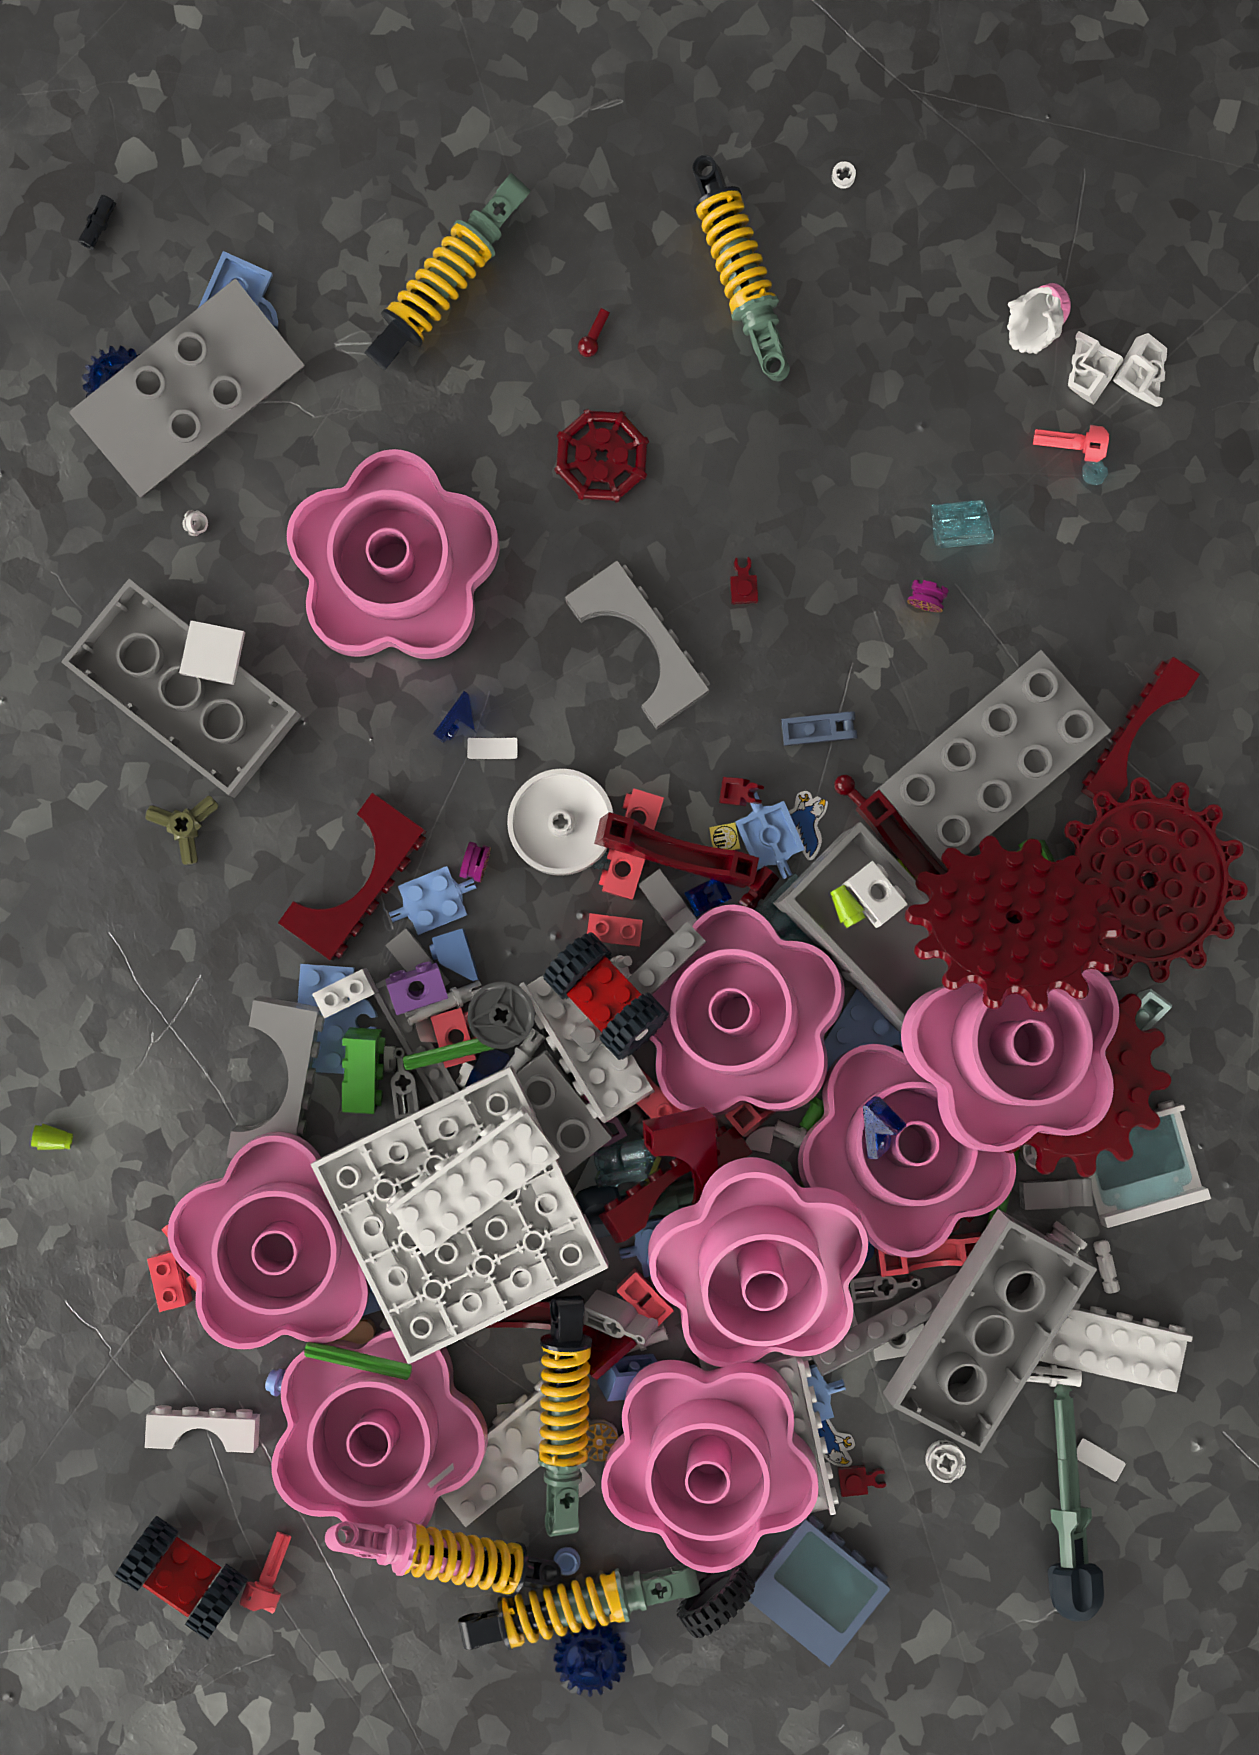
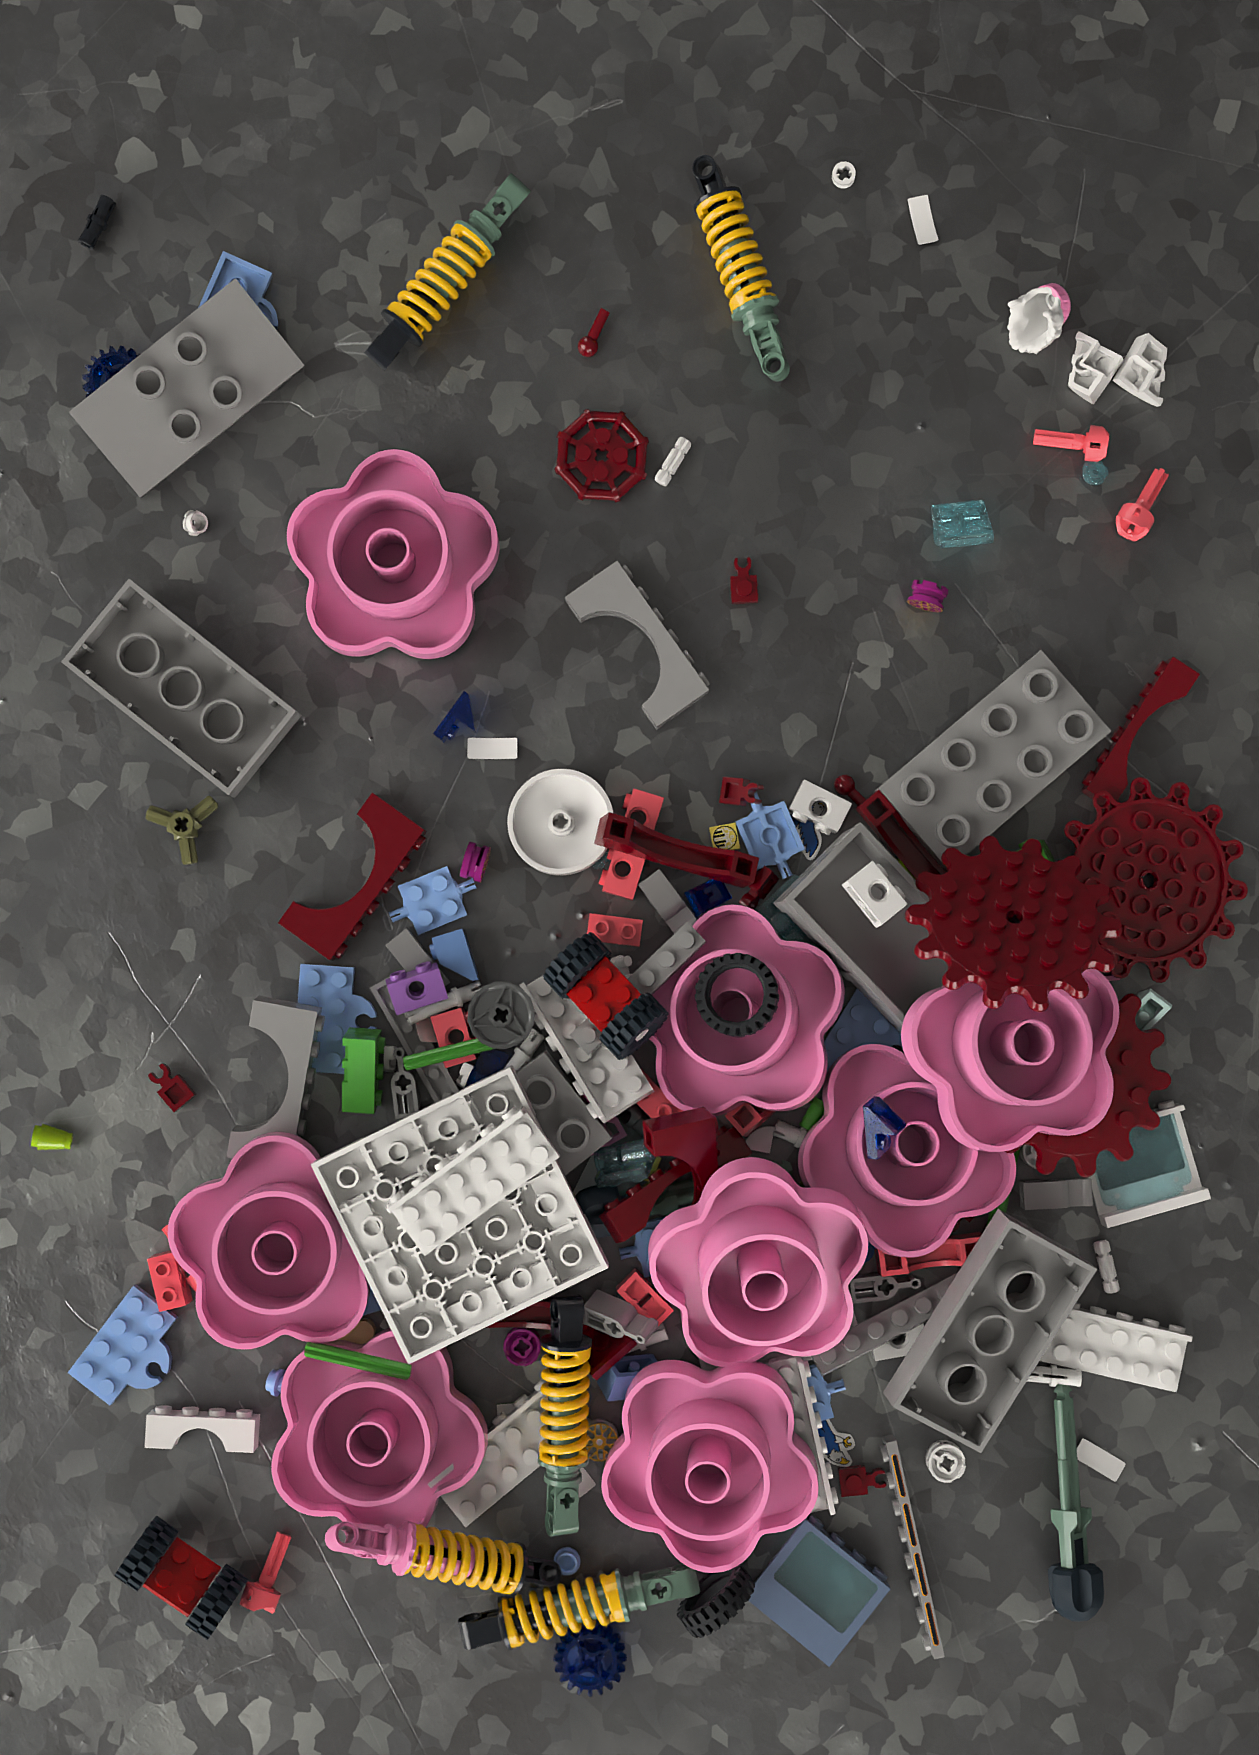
white tile [179,621,245,685] -> none
white window [312,968,379,1018] -> none
sand blue plate [781,712,858,746] -> none
lime cone [830,885,866,928] -> none
white wheel [1046,1221,1088,1253] -> none
none -> light blue plate [68,1284,178,1406]
none -> dark red plate [148,1063,196,1112]
none -> magenta wheel [503,1328,541,1366]
none -> white axle [655,437,691,486]
none -> black tyre [695,953,779,1037]
none -> white brick [788,779,852,835]
none -> light grey plate [880,1434,945,1659]
none -> white sticker [908,195,939,245]
none -> coral piece [1116,468,1169,541]

